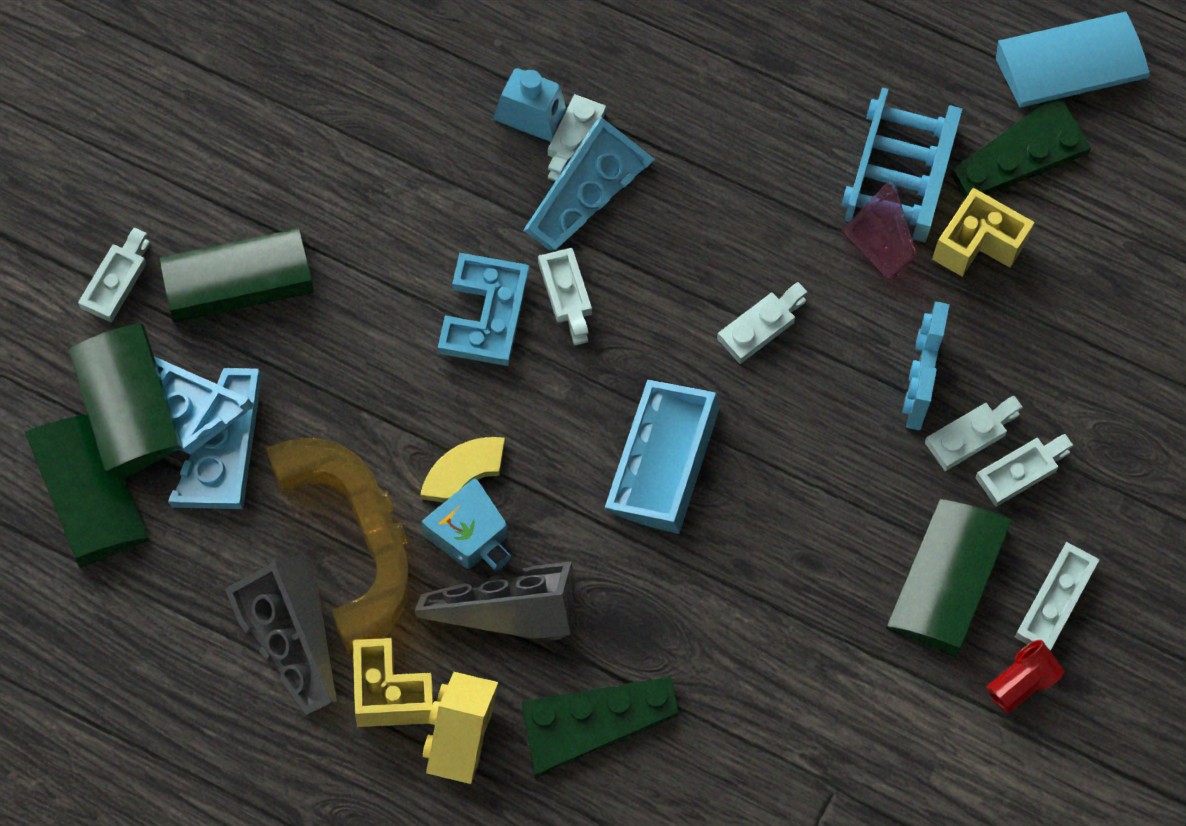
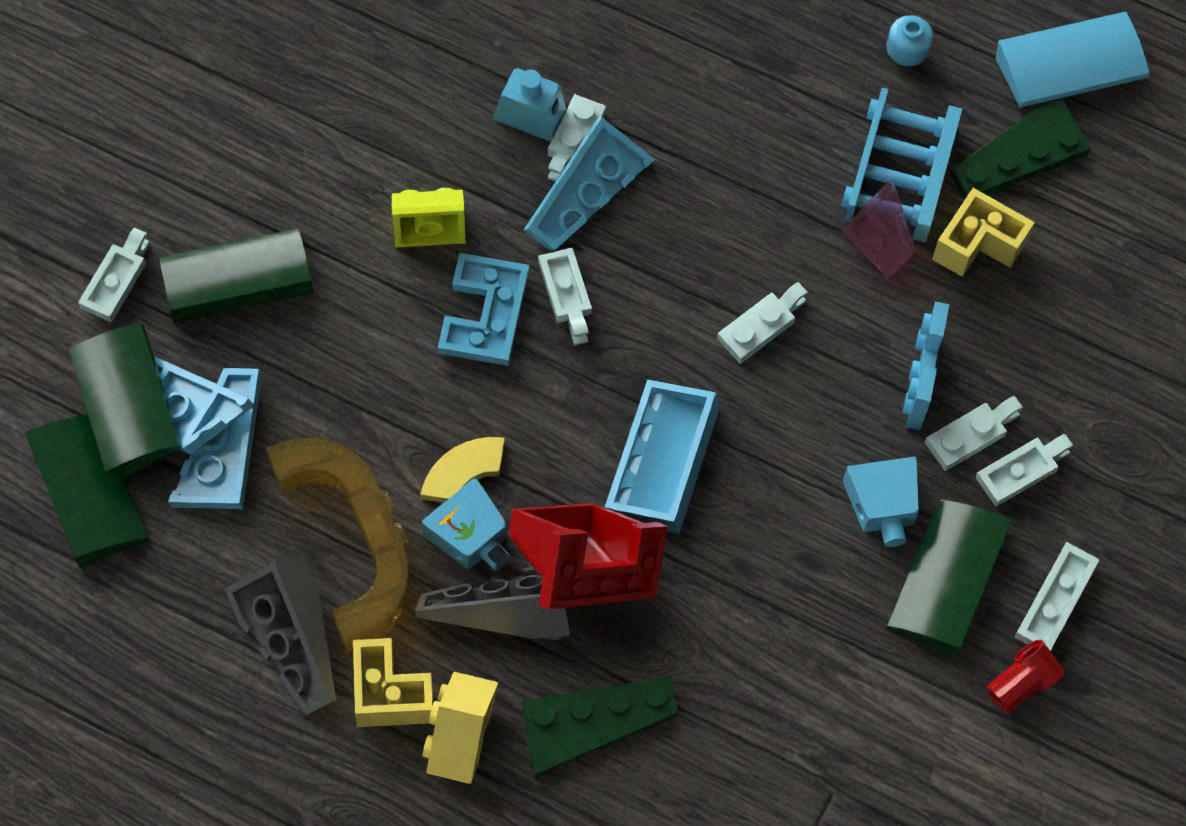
none -> neon yellow slope [392,188,466,248]
none -> red windscreen [509,503,668,610]
none -> medium azure torso [843,457,919,547]
none -> medium azure head [886,15,933,66]

